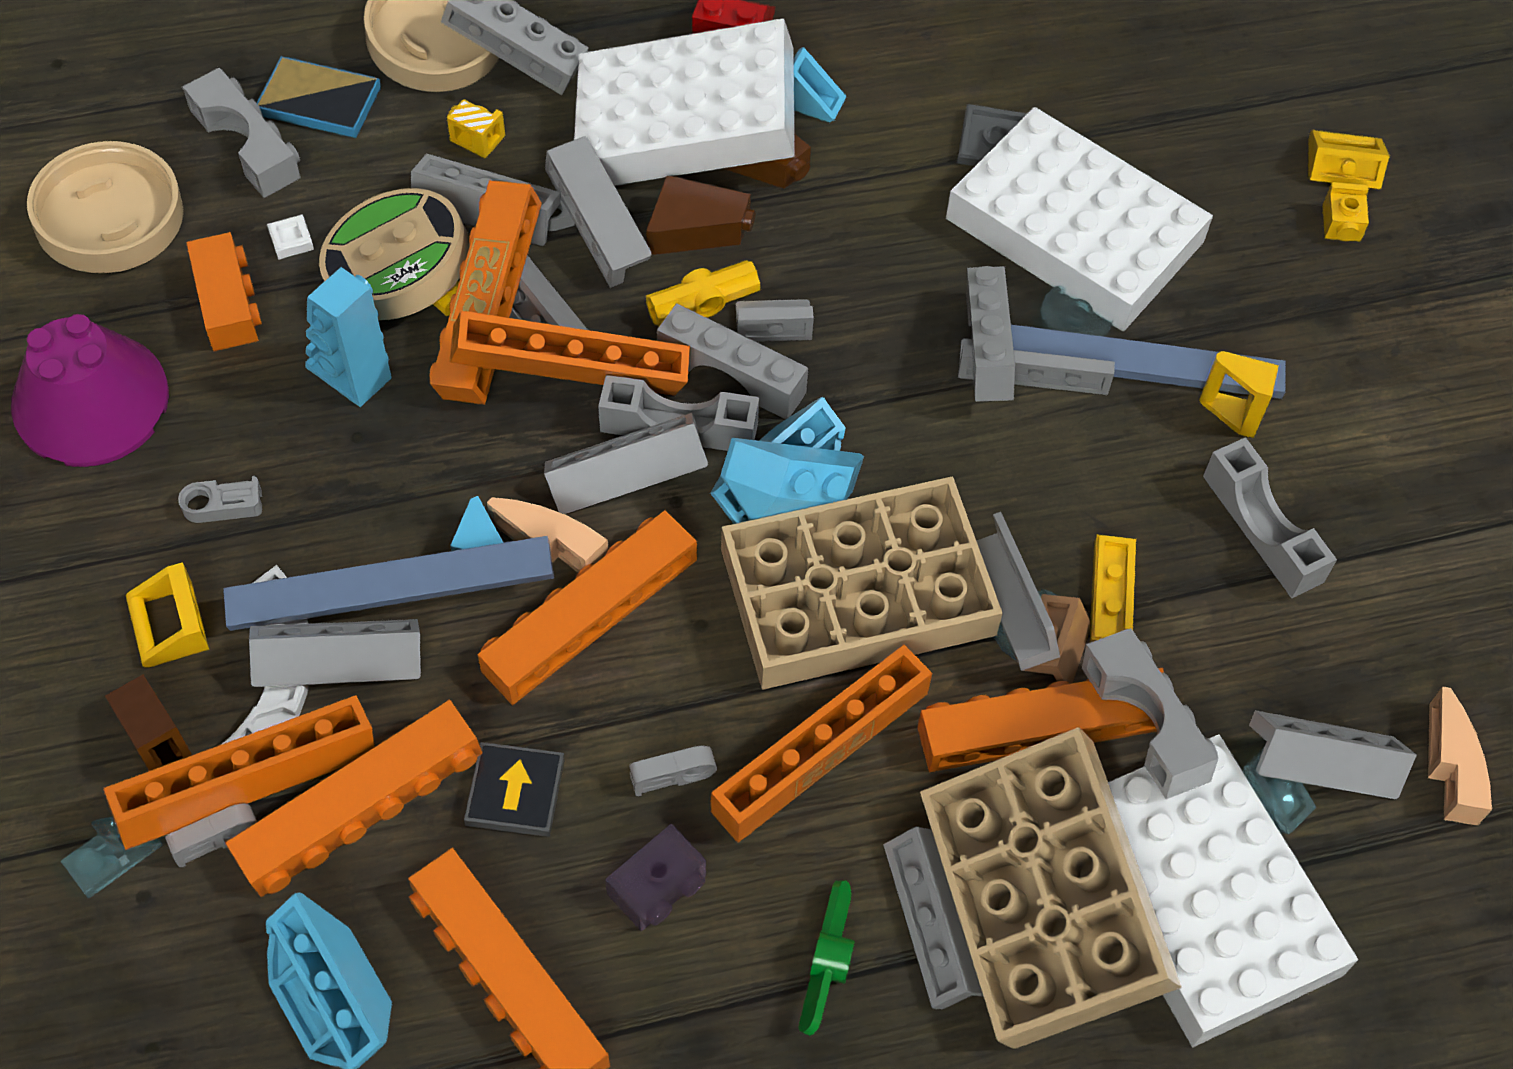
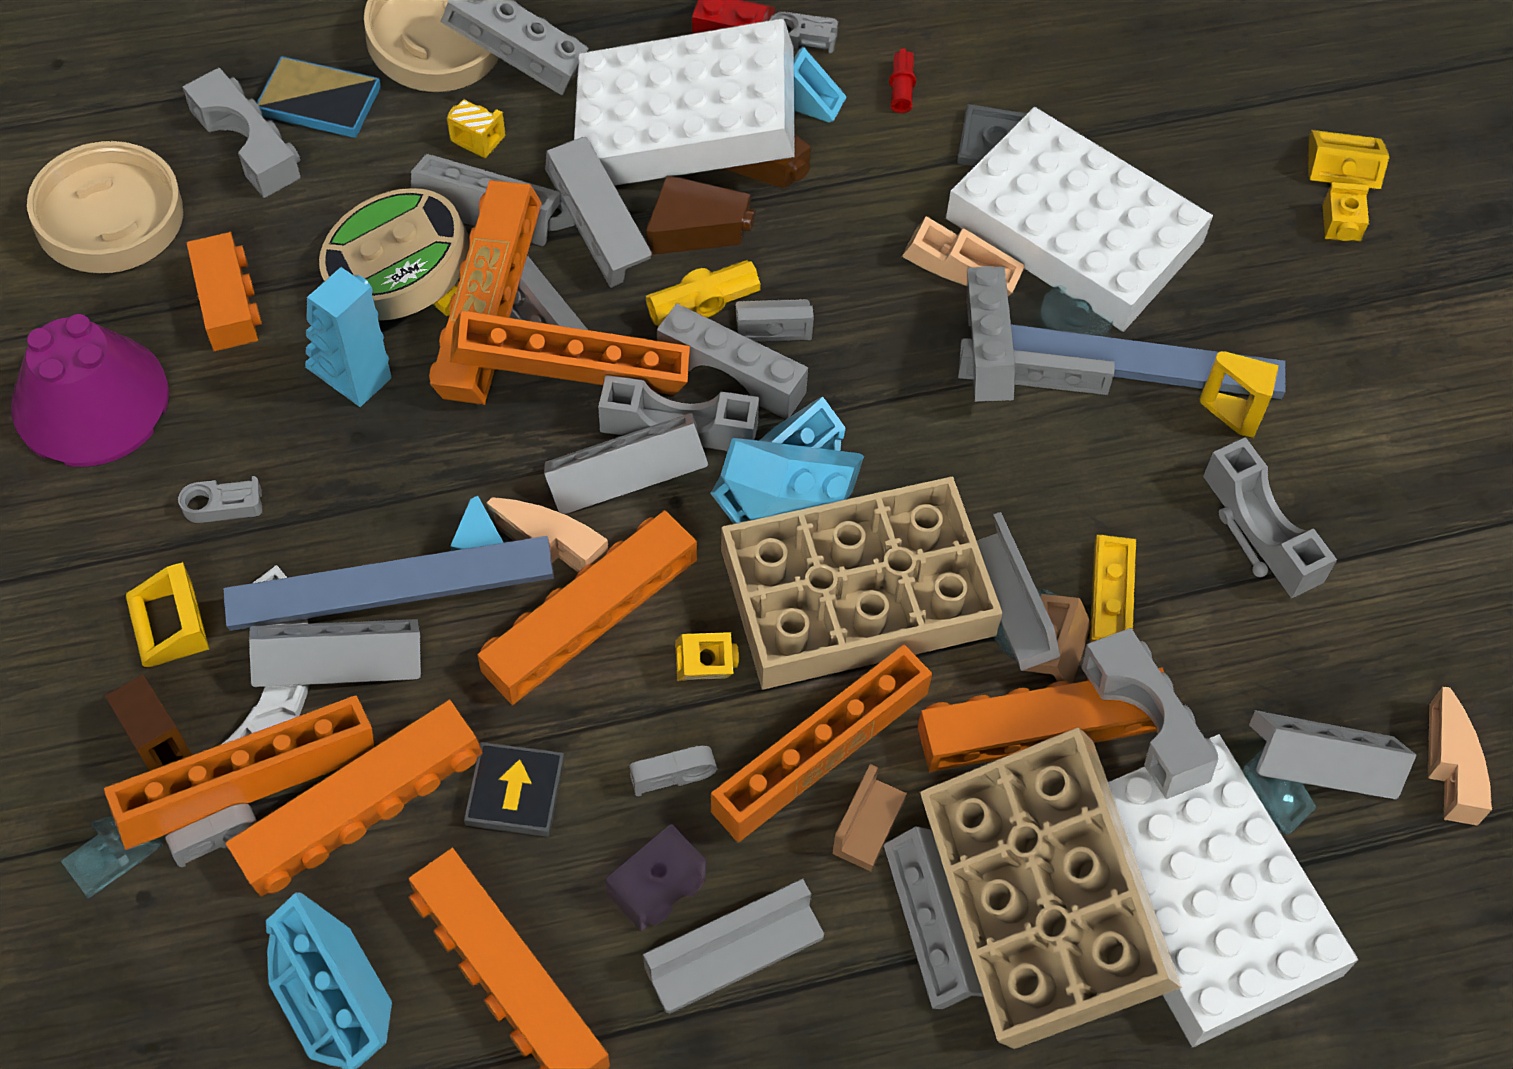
white tile [267,214,314,259] -> none
green piece [799,880,855,1036] -> none
none -> light grey panel [643,879,824,1014]
none -> yellow brick [675,632,739,681]
none -> light grey piece [769,12,838,53]
none -> medium nougat panel [832,764,907,871]
none -> red axle [889,48,917,113]
none -> light nougat slope [902,216,1025,296]
none -> light grey hinge [1219,507,1268,577]

